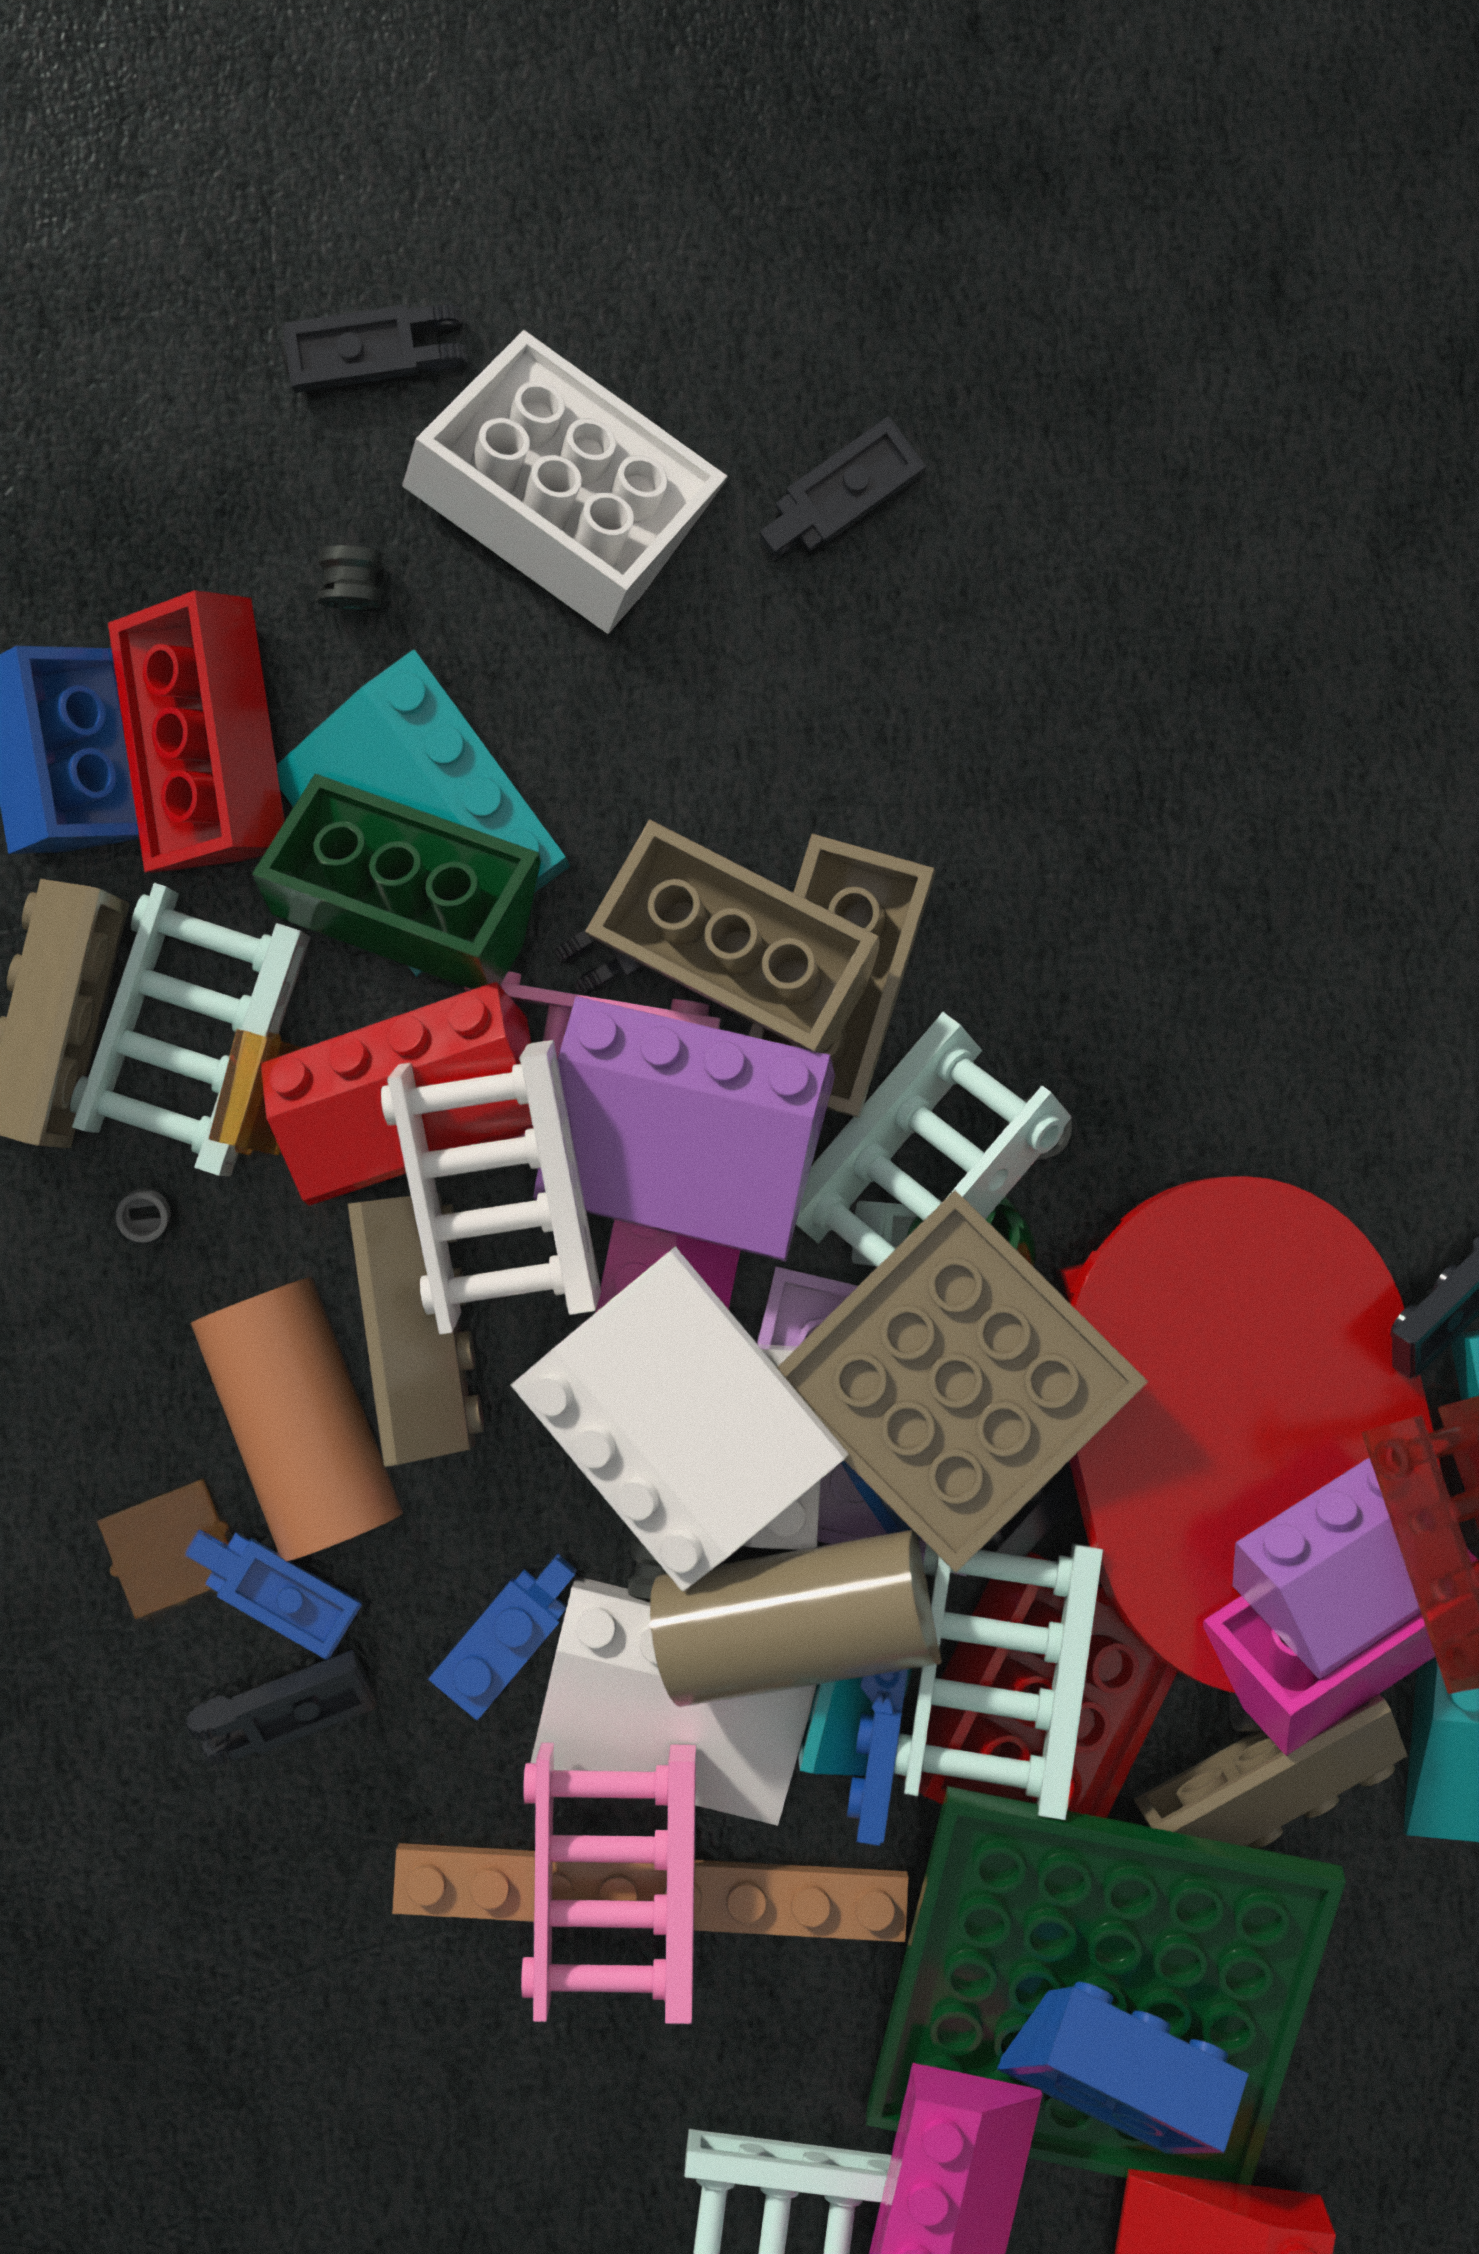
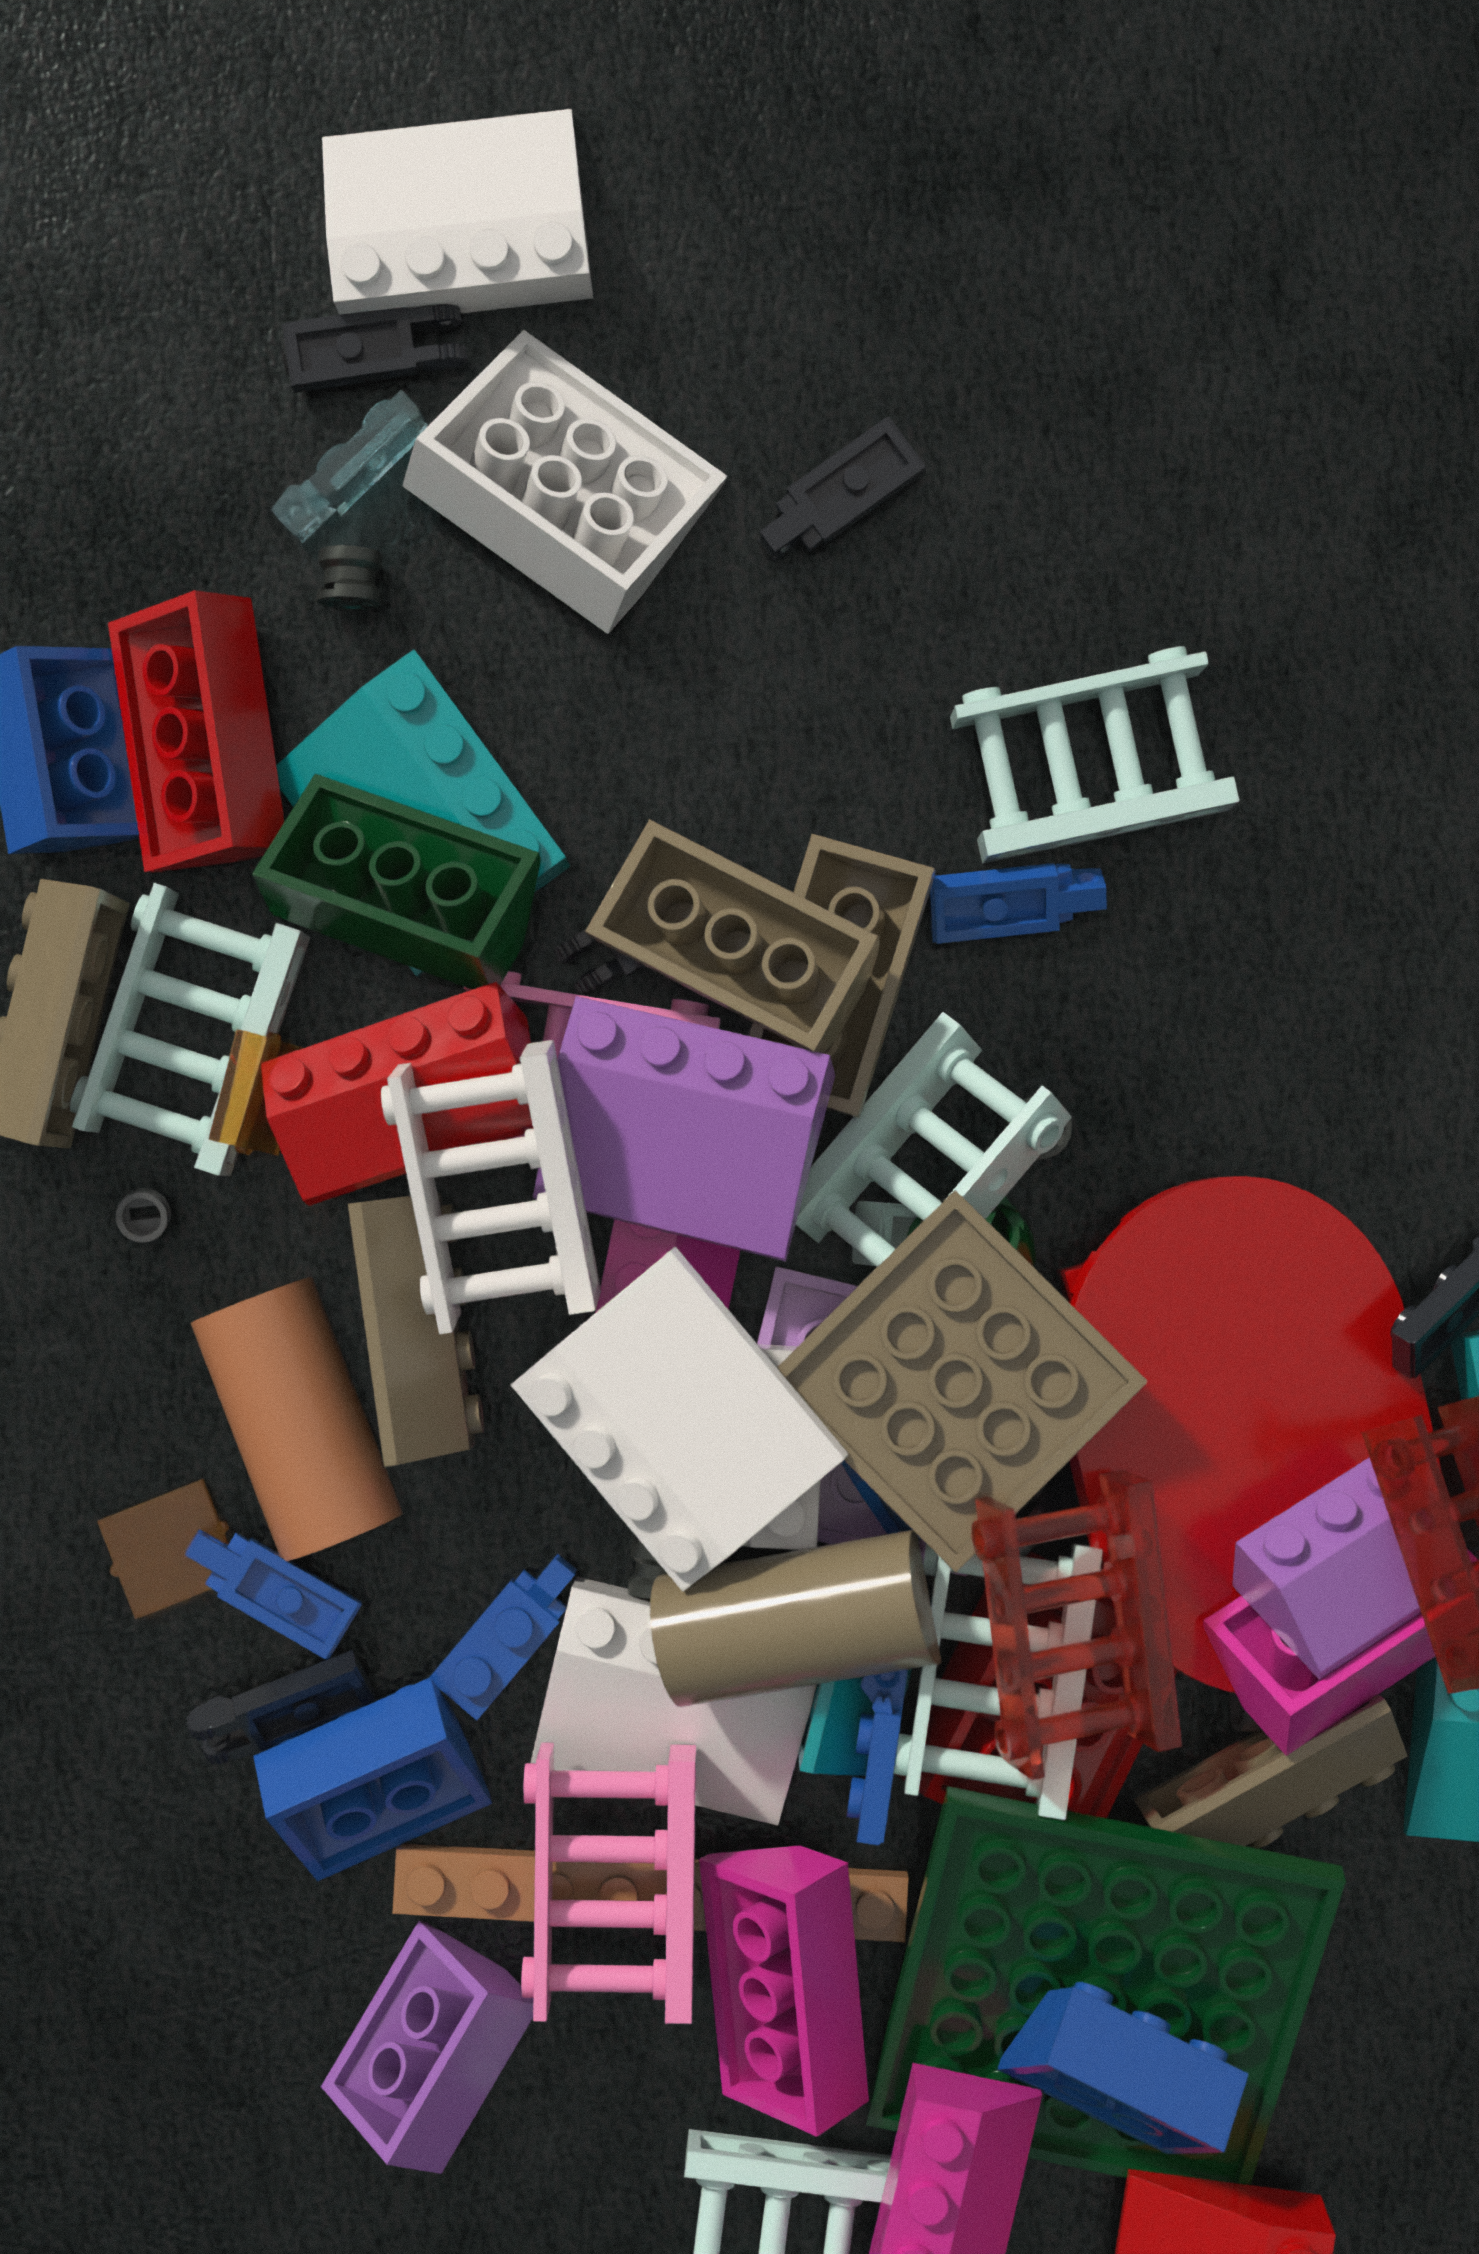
none -> blue slope [253,1677,493,1881]
none -> clear light blue hinge [271,390,428,543]
none -> medium lavender slope [321,1921,533,2174]
none -> white slope [322,109,593,315]
none -> dark pink slope [699,1846,869,2137]
none -> blue hinge [928,863,1107,944]
none -> light aqua fence [950,646,1239,864]
none -> clear red fence [971,1470,1182,1781]

